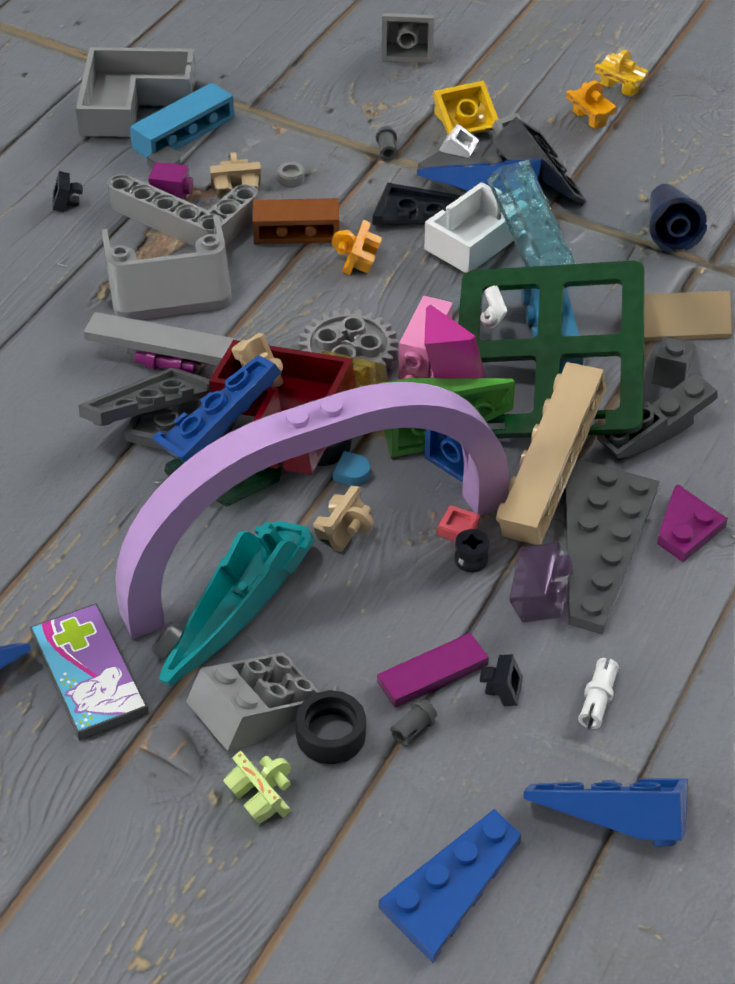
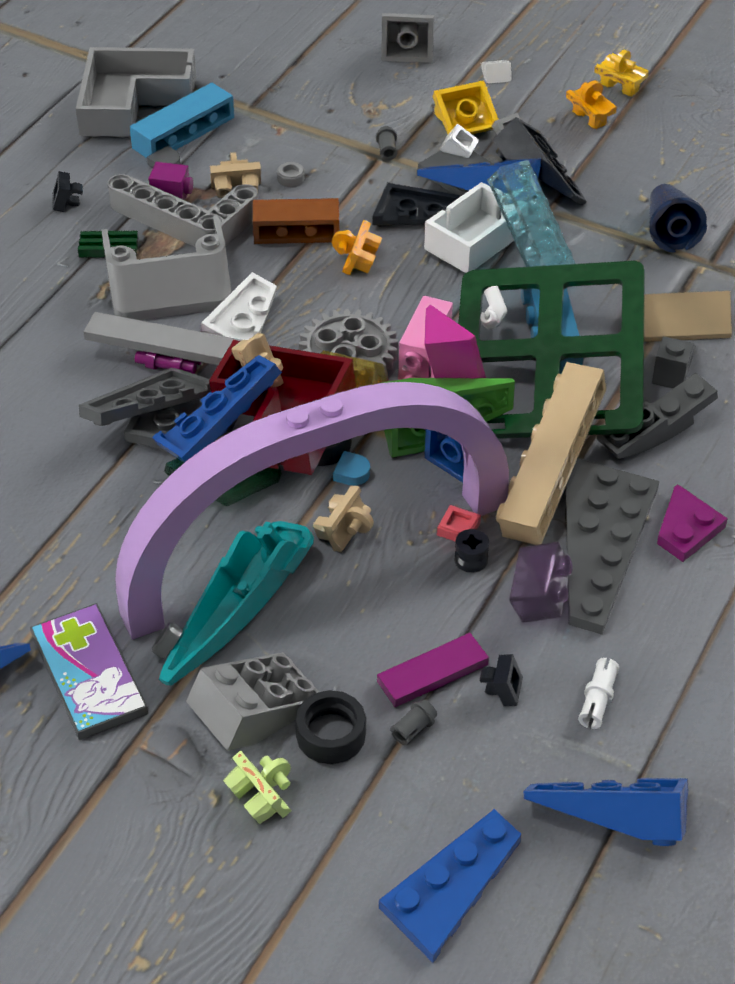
none -> dark green tile [78,231,139,258]
none -> white wing [200,272,277,340]
none -> white slope [481,60,511,83]

